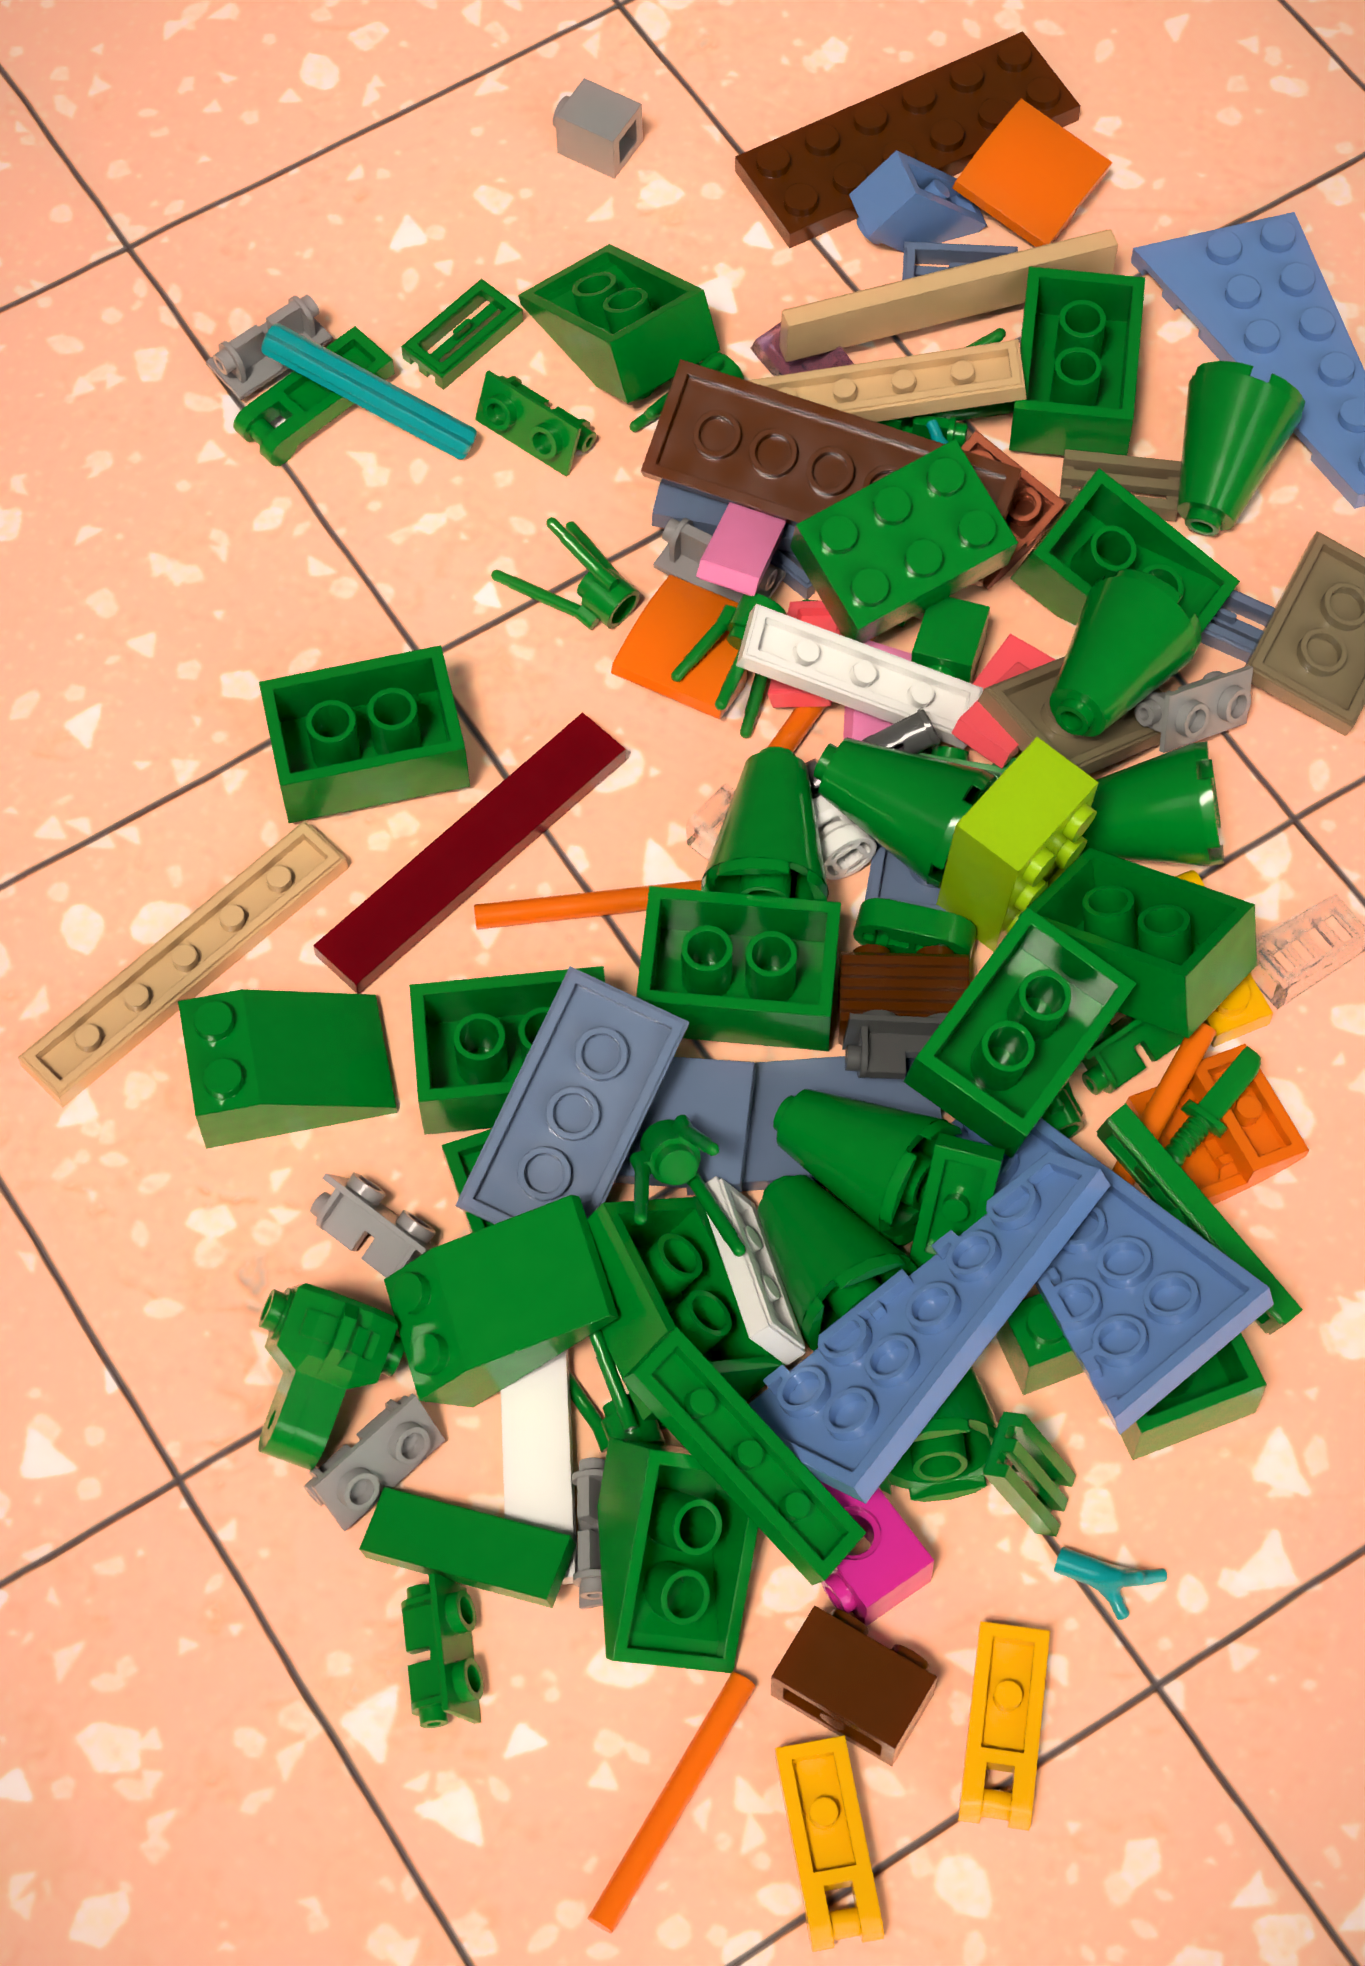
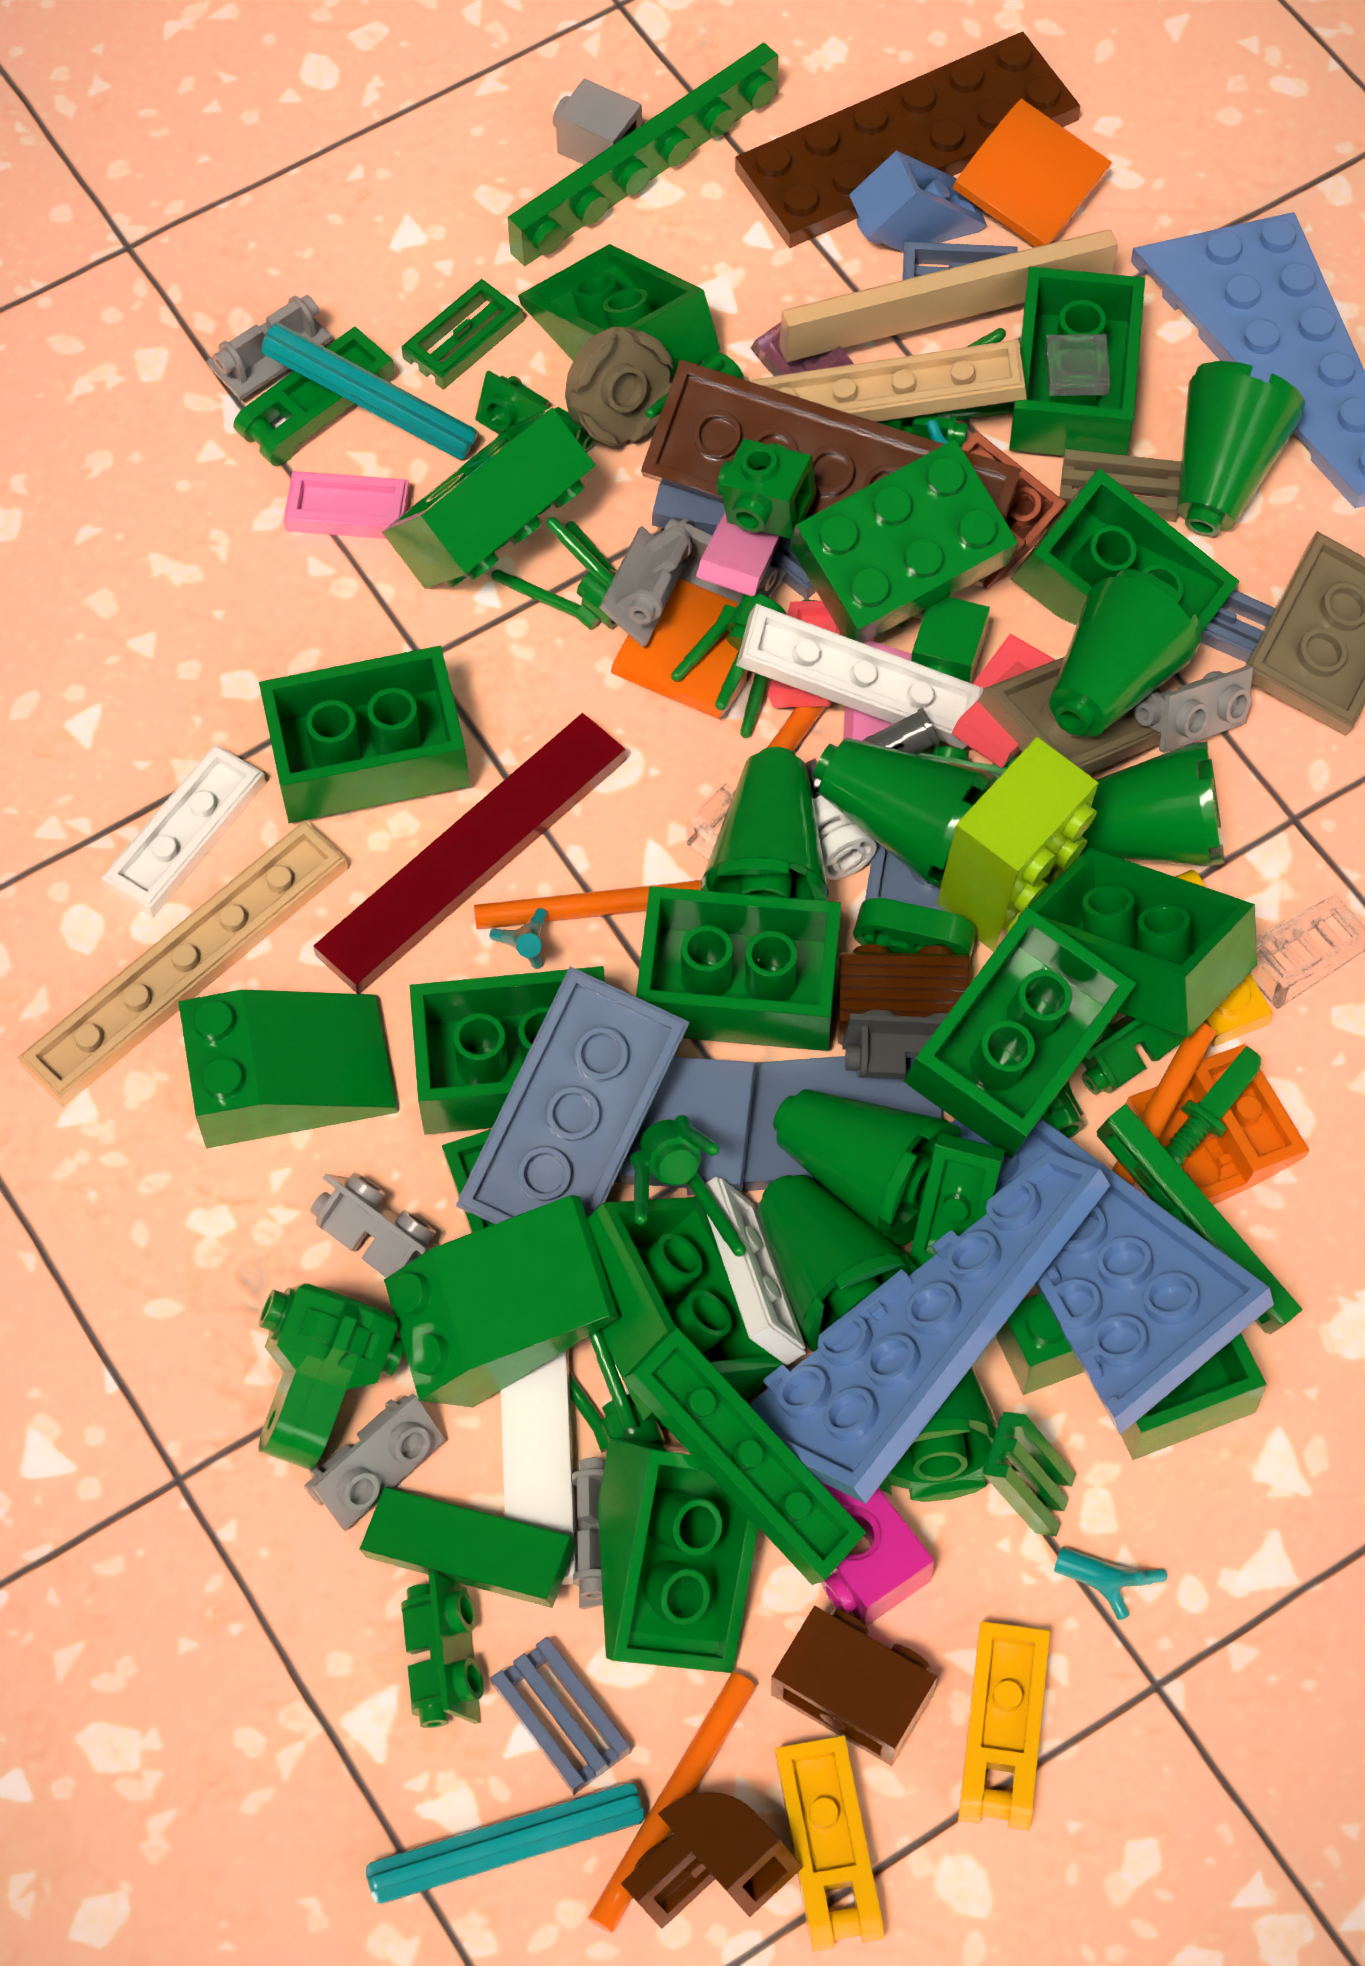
none -> white tile [101,744,266,918]
none -> bright pink tile [284,471,410,539]
none -> teal axle [366,1782,644,1905]
none -> green brick [382,407,596,589]
none -> teal bar [489,908,547,969]
none -> sand blue tile [490,1636,631,1795]
none -> green plate [507,42,779,267]
none -> dark tan tile [565,327,674,446]
none -> light grey hinge [599,526,692,647]
none -> reddish brown brick [621,1792,803,1929]
none -> green brick [717,438,817,539]
none -> clear tile [1045,334,1110,396]

